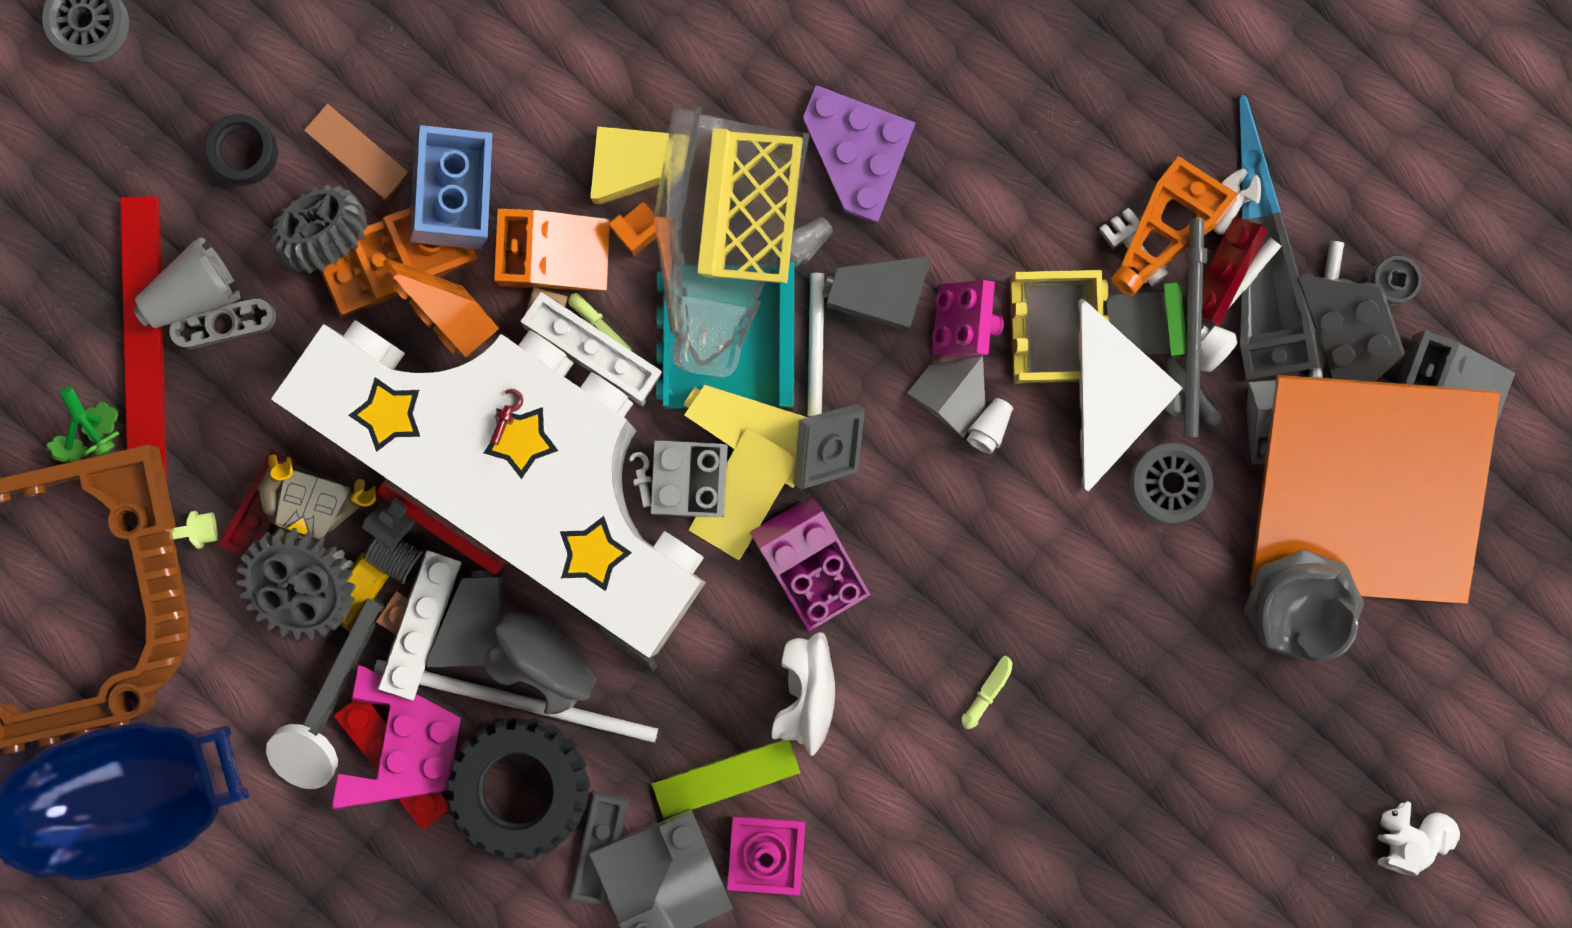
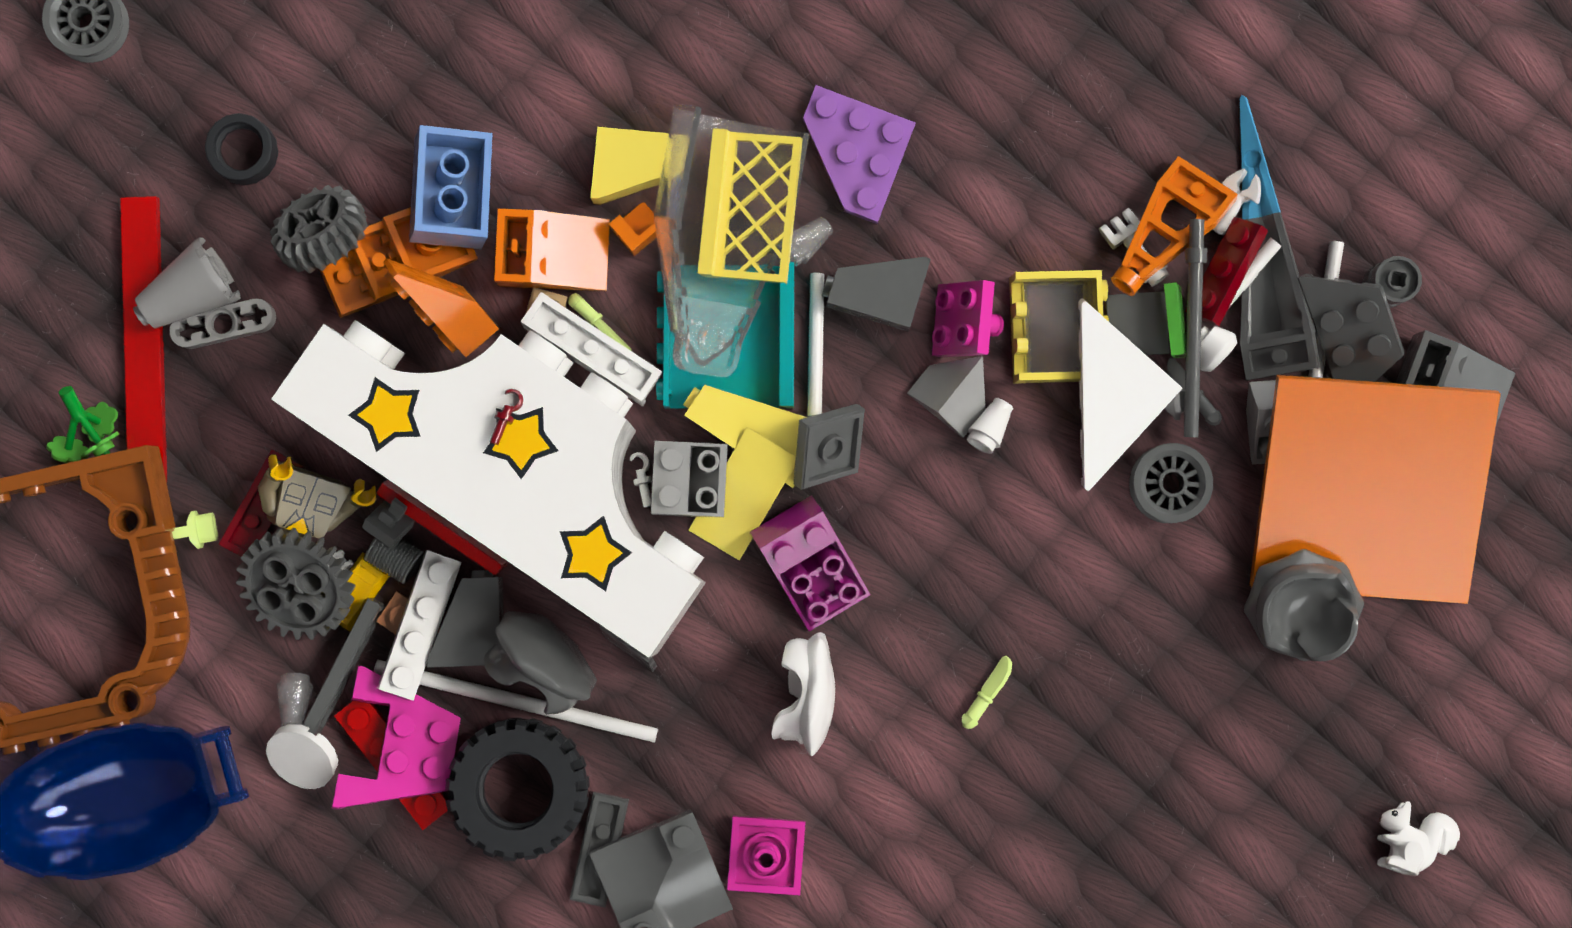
nougat tile [304,104,410,201] -> none
lime slope [652,739,801,818] -> none
none -> clear cone [276,673,313,727]

